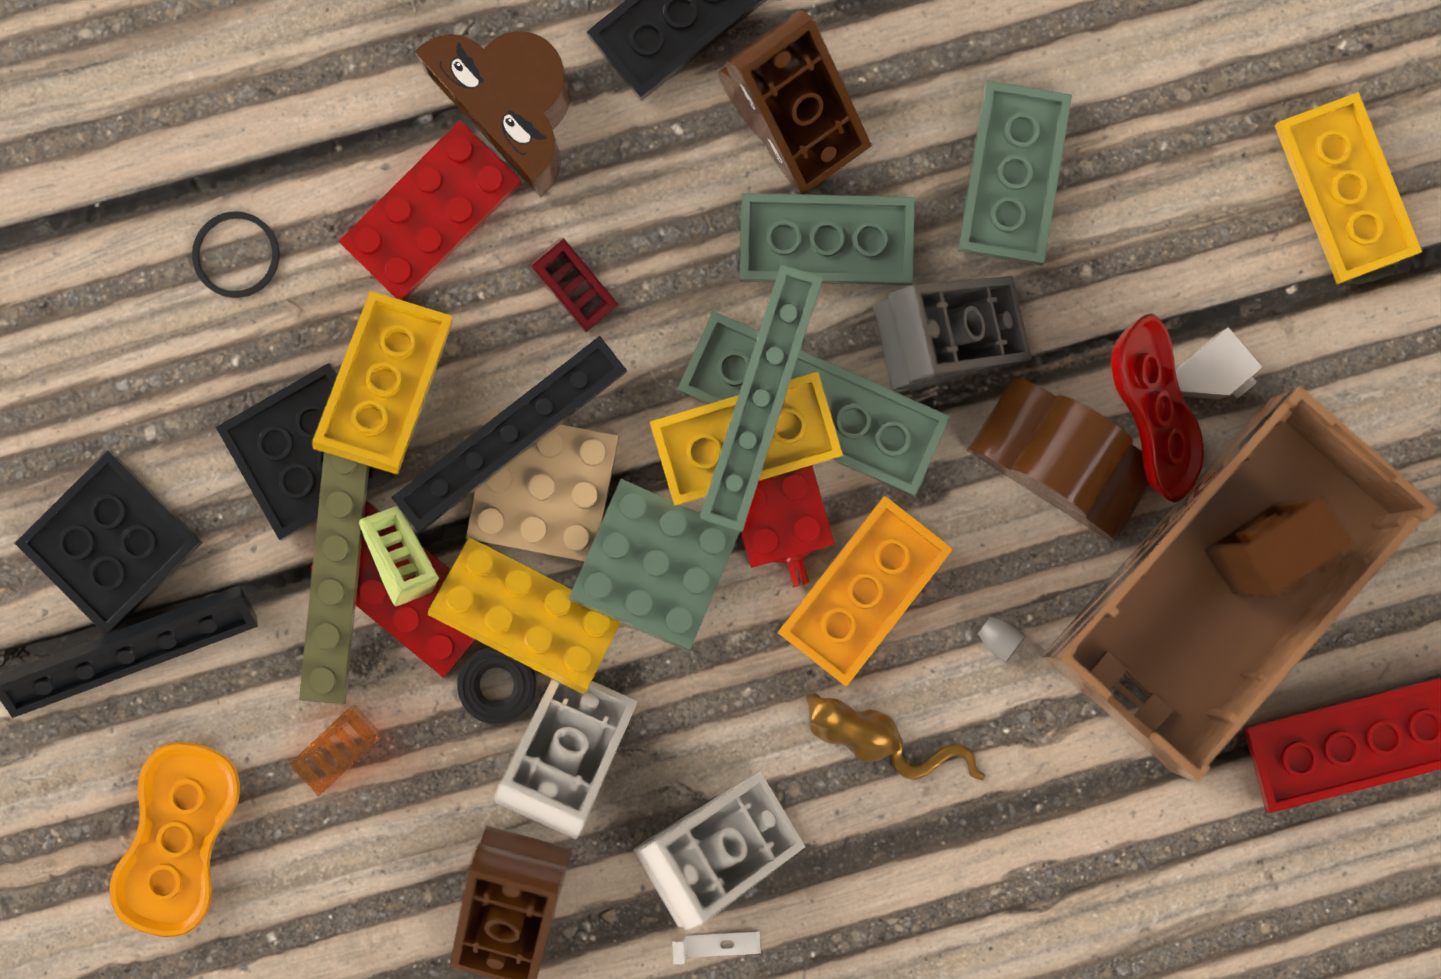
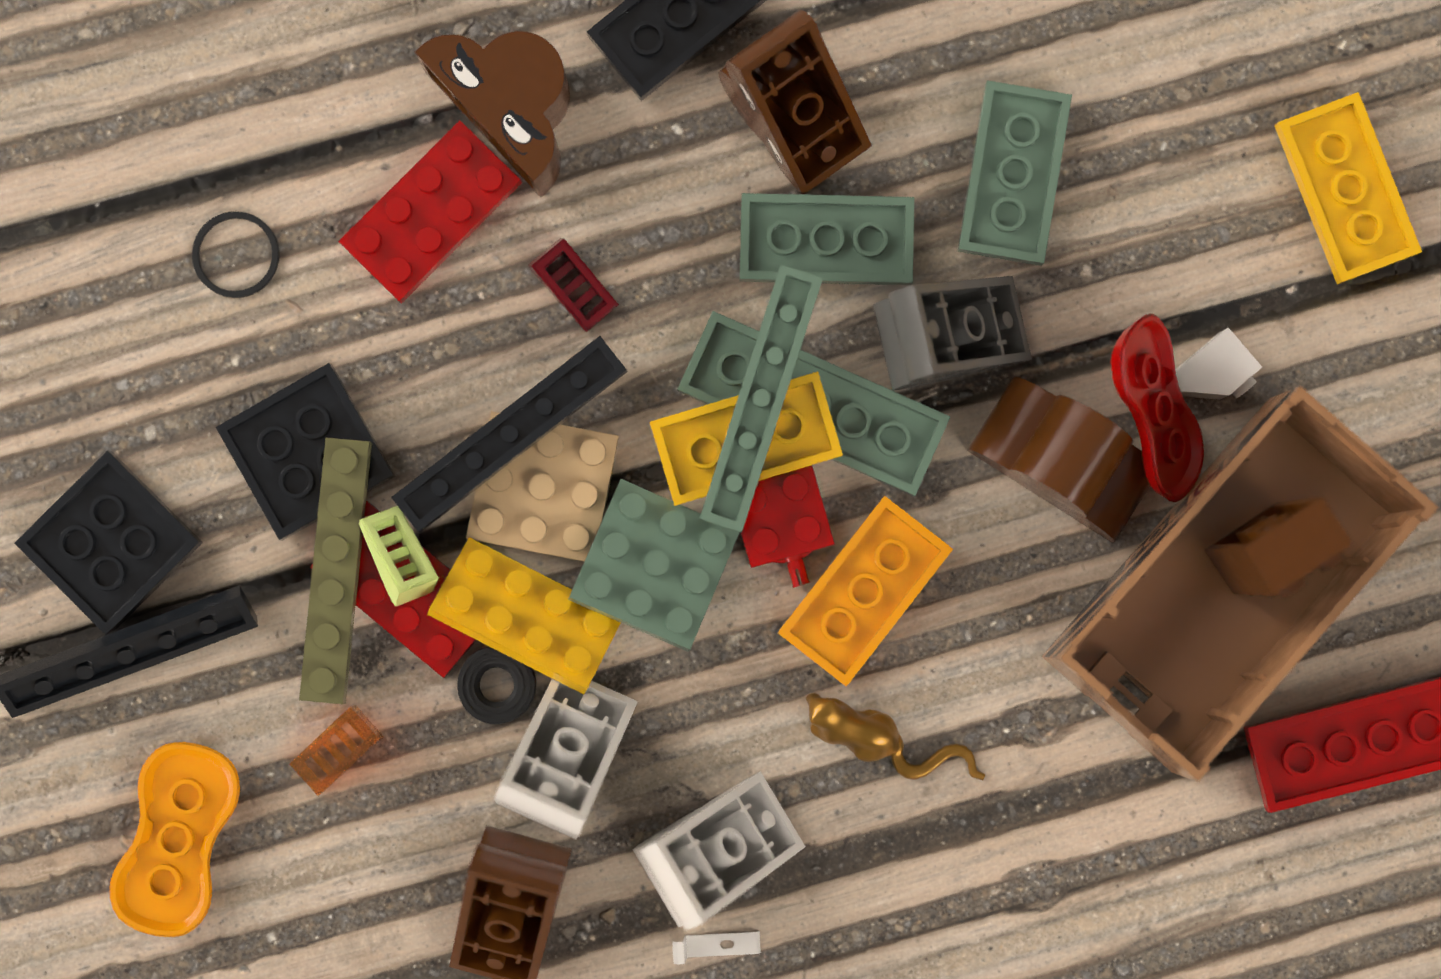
yellow plate [312,291,453,474] -> none
light grey hose [978,617,1026,663] -> none

